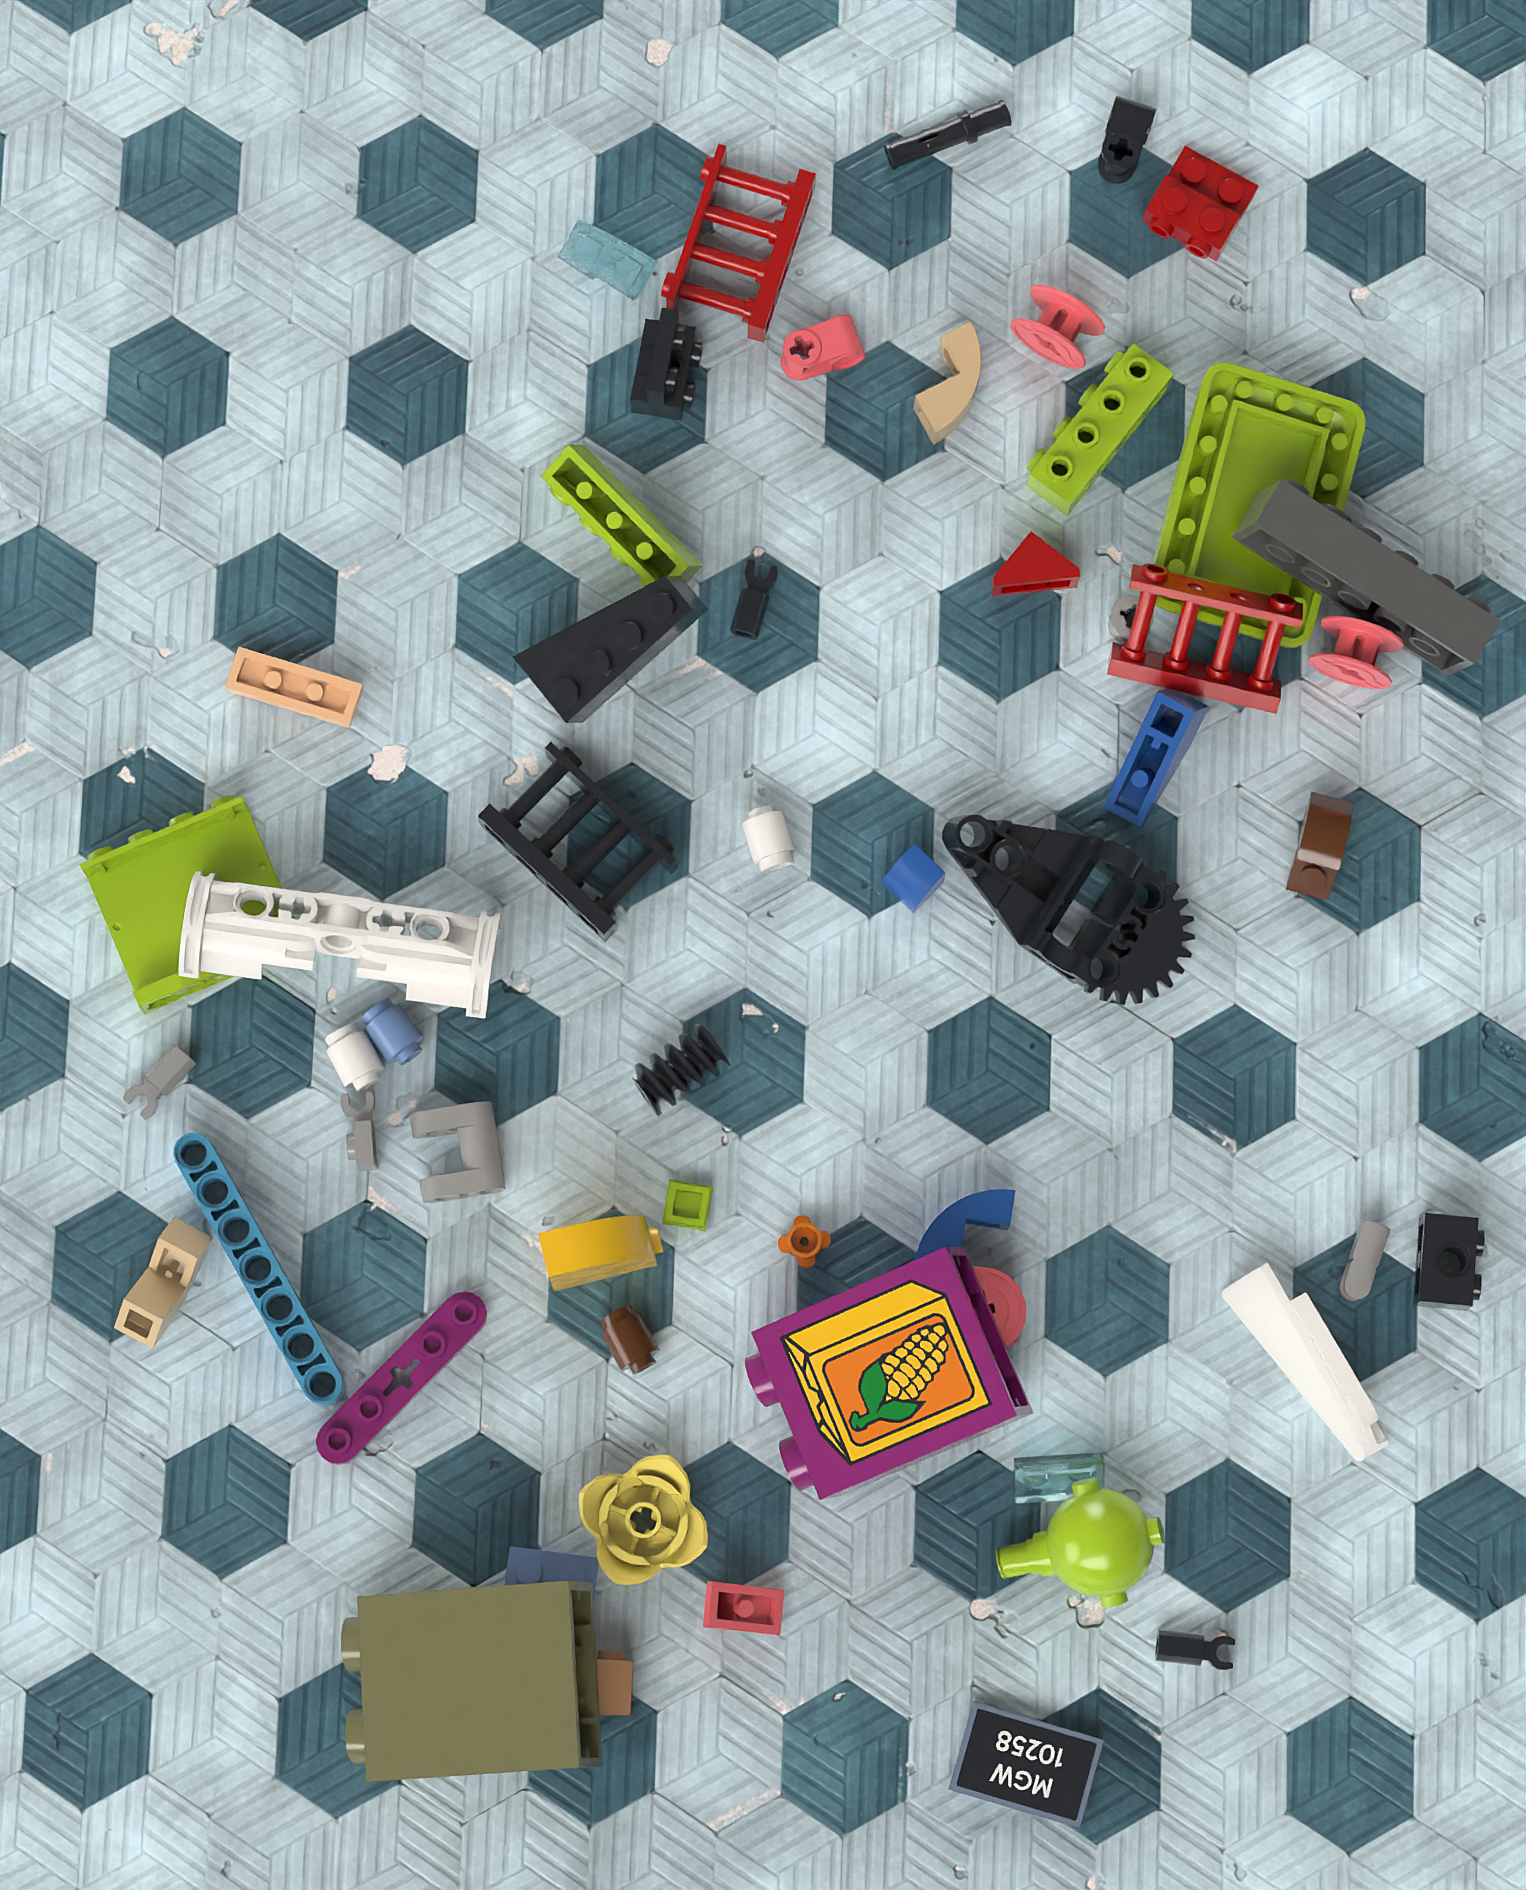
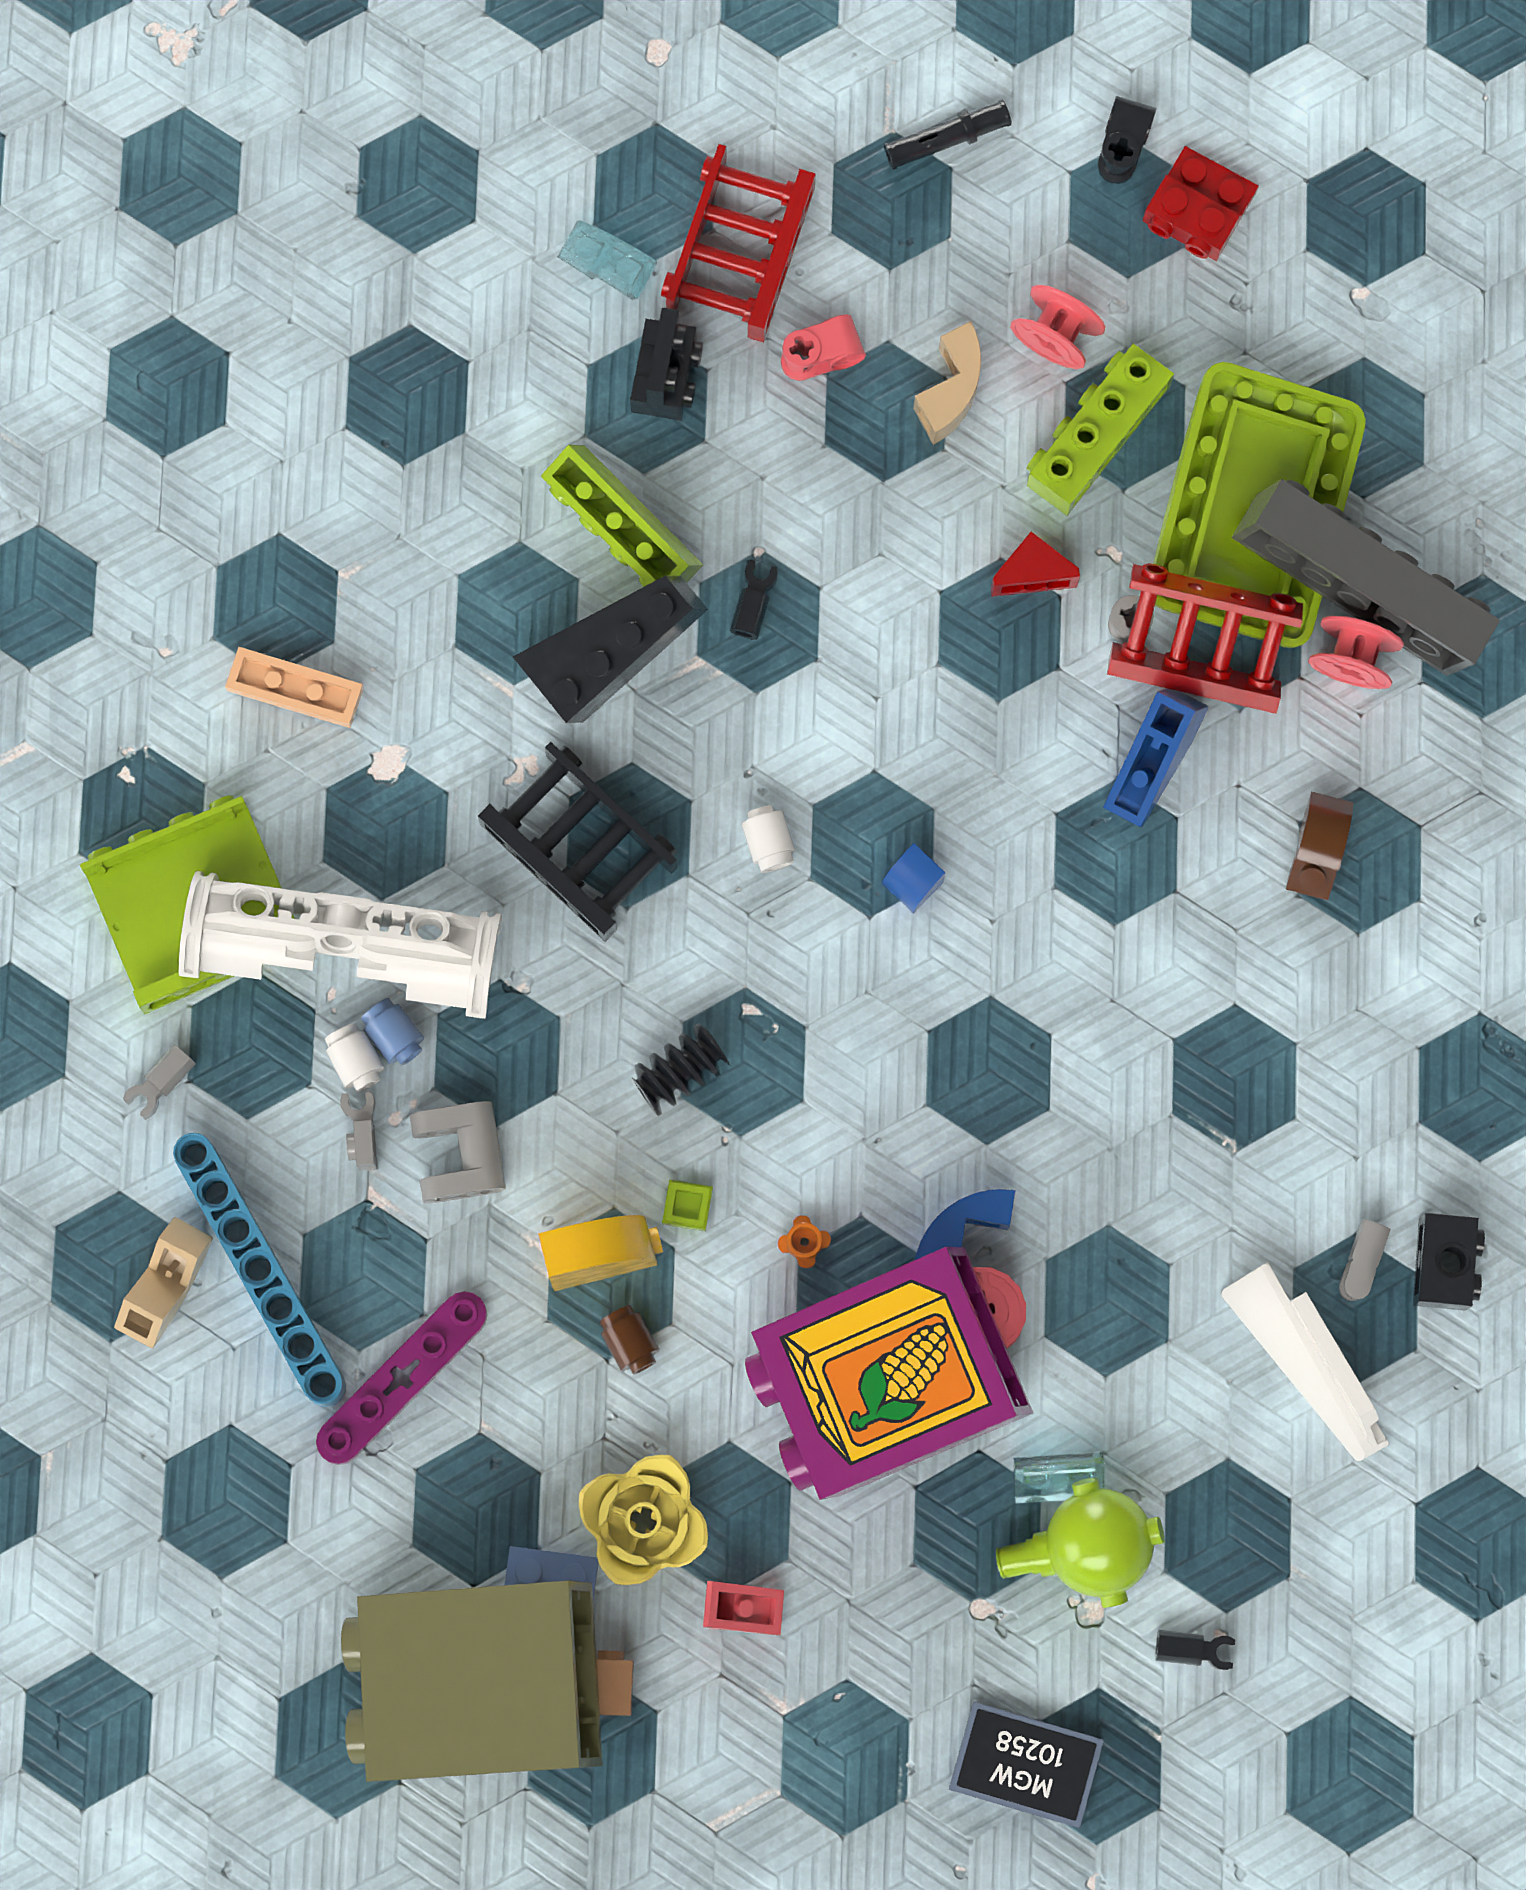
black connector [942,815,1195,1005] -> none

